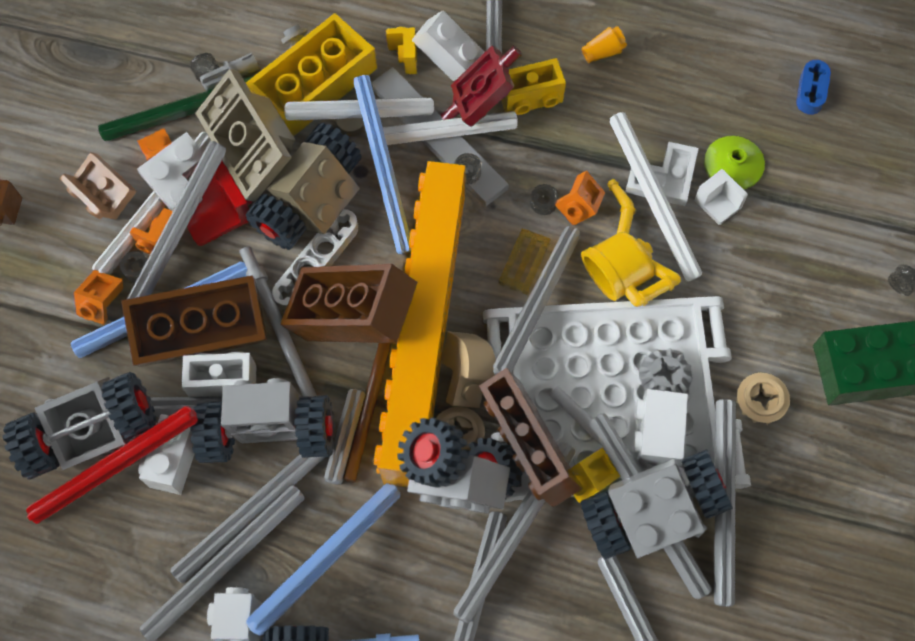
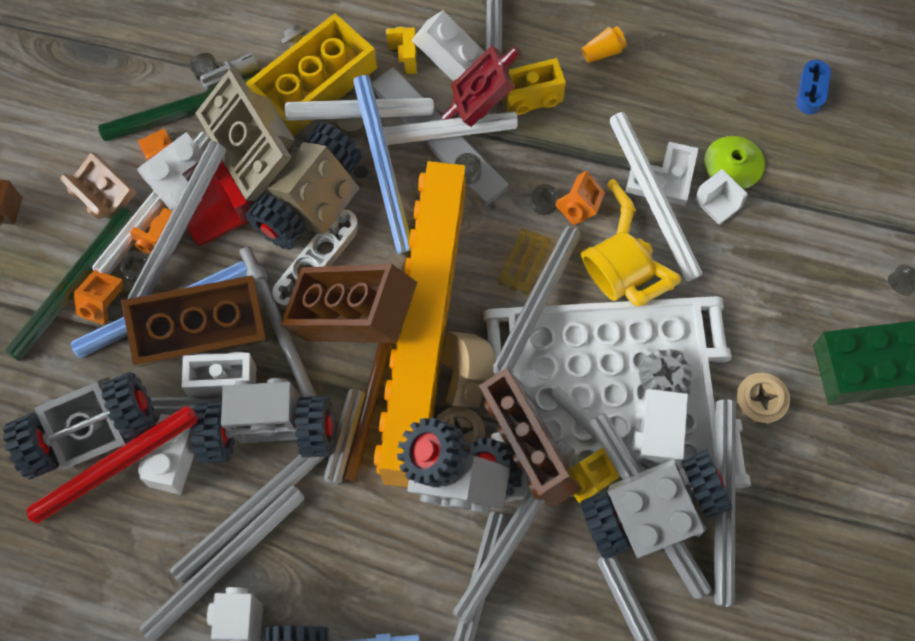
light blue axle [246,483,401,635] -> none
none -> dark green axle [5,207,133,361]

